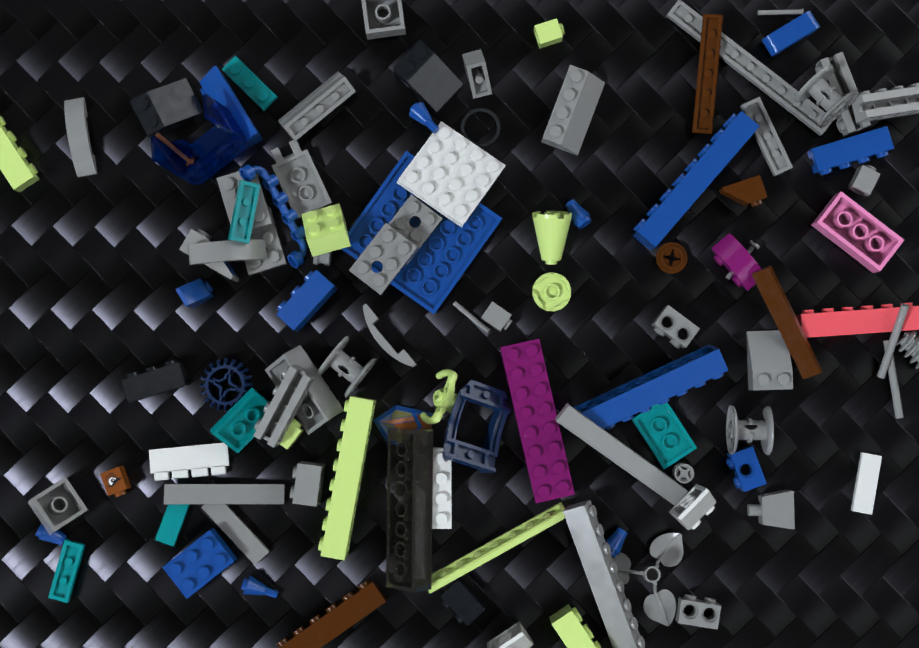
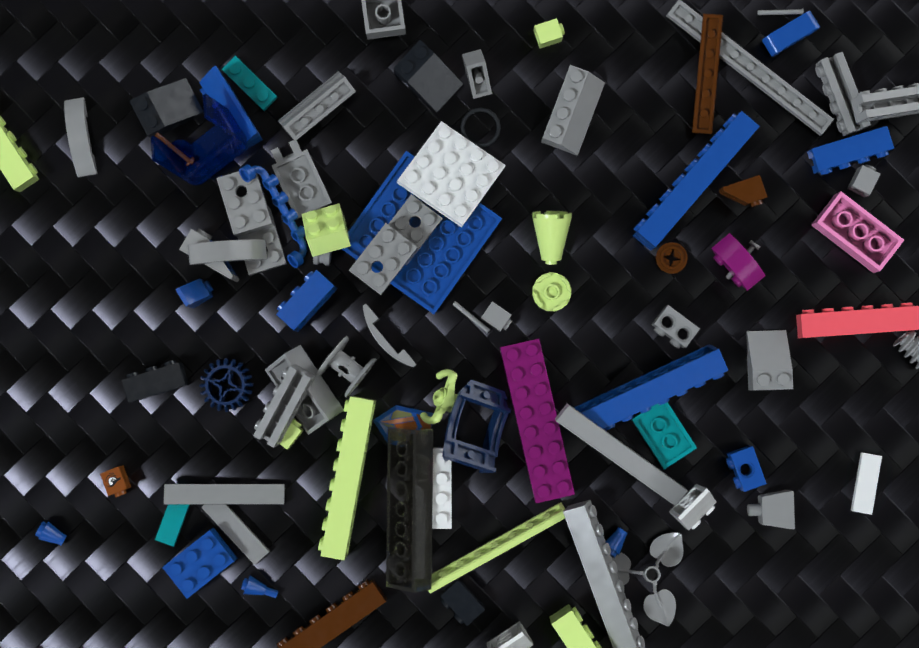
light grey brick [28,477,88,535] -> none
teal plate [48,539,86,603] -> none
white windscreen [149,443,230,481] -> none
teal plate [210,388,269,453] -> none
teal plate [228,180,260,244] -> none
light grey brick [290,461,326,507] -> none
blue cone [409,102,440,134] -> none
blue cone [565,199,592,229] -> none
light grey wheel [672,463,694,483] -> none
light grey brick [675,594,721,630] -> none
light grey piece [726,405,774,455] -> none
light grey plate [740,97,793,177] -> none
reddish brown tile [751,265,823,379] -> none
light grey piece [795,65,859,128] -> none
light grey bar [877,303,909,379] -> none
light grey bar [883,340,904,419] -> none

